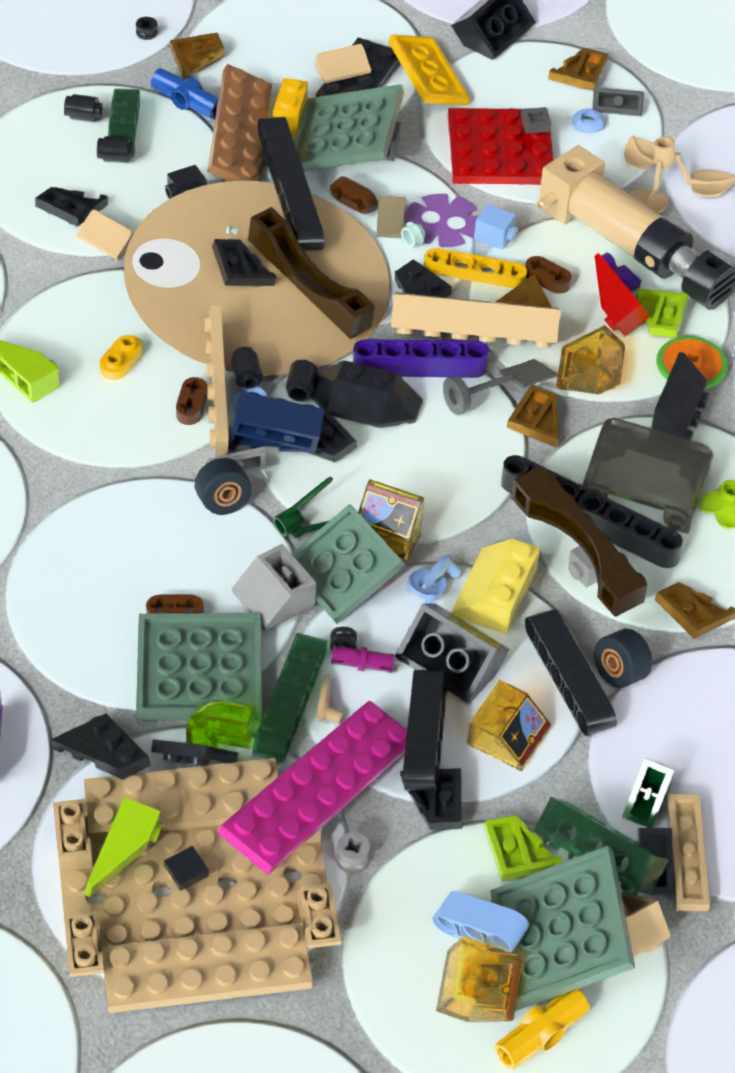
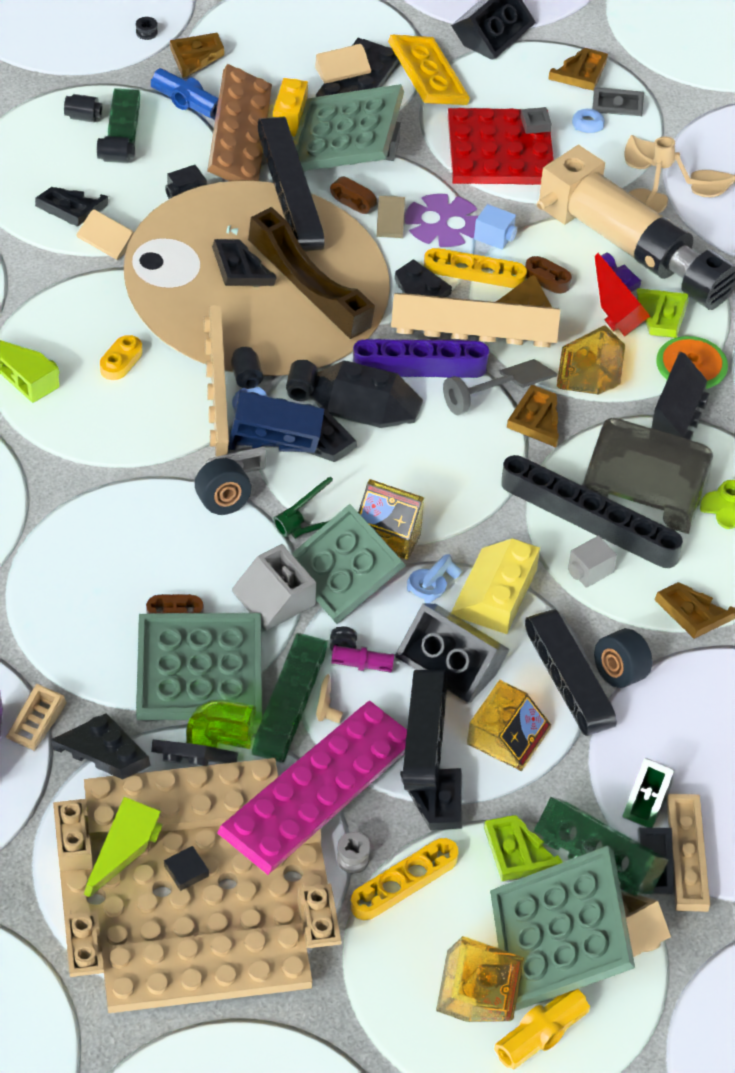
reddish brown beam [176,377,207,425] -> none
light aqua plate [401,222,425,247] -> none
light blue beam [432,891,529,954] -> none
dark brown arch [511,465,648,617] -> none
none -> tan slope [6,683,66,751]
none -> yellow beam [350,838,459,920]

